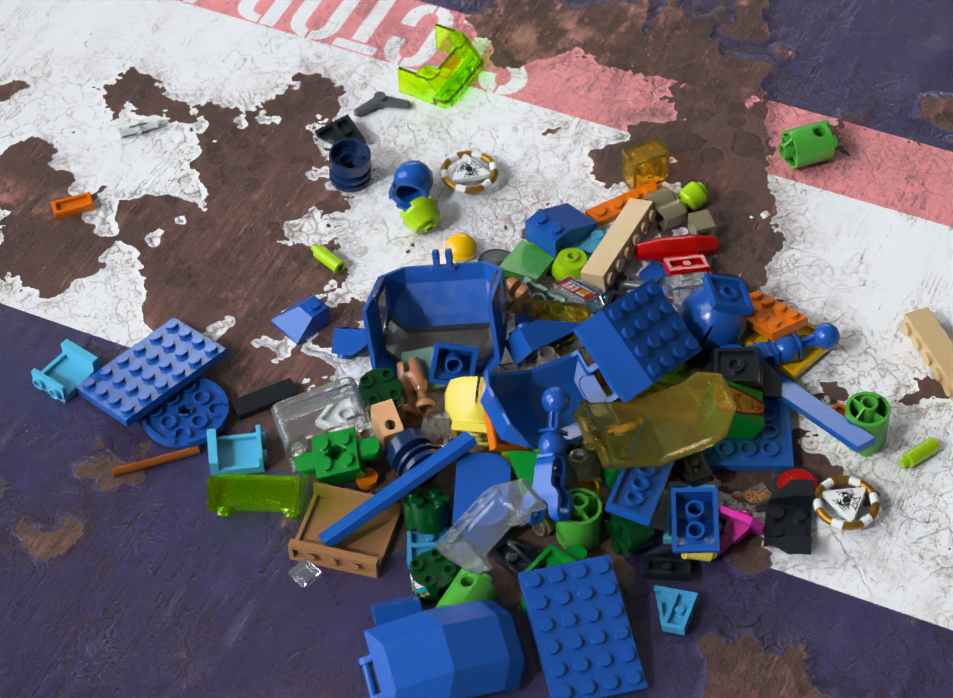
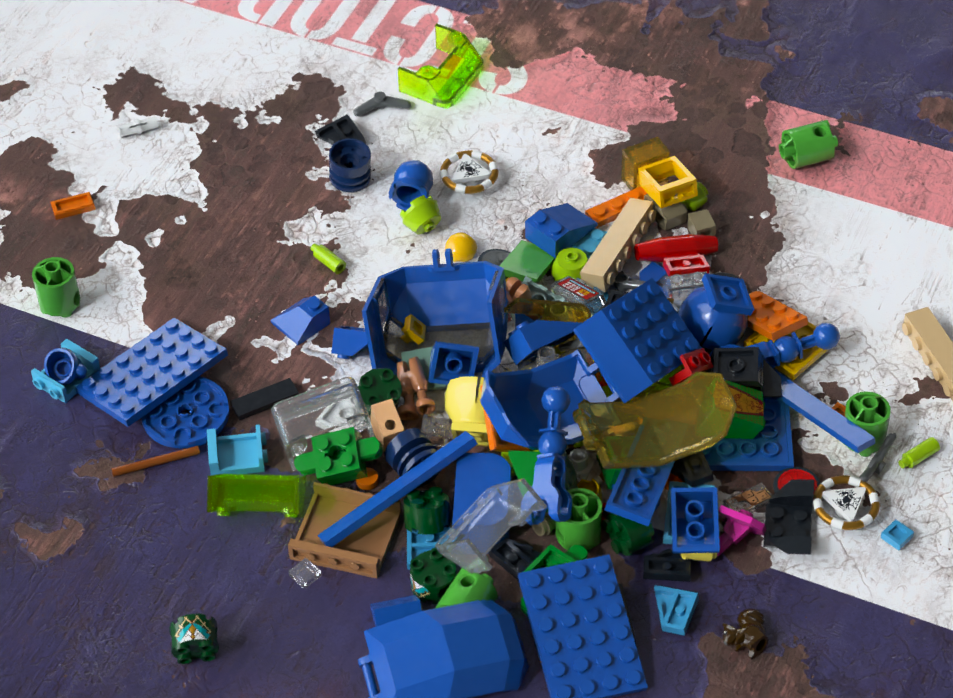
none -> bright green cylinder [32,257,81,318]
none -> blue piece [44,348,87,385]
none -> dark green brick [169,614,219,664]
none -> yellow tile [400,314,426,345]
none -> yellow window [638,156,698,209]
none -> red bracket [669,348,713,386]
none -> dark brown animal [722,608,768,660]
none -> dark grey piece [859,433,897,482]
none -> dark azure plate [881,519,914,551]

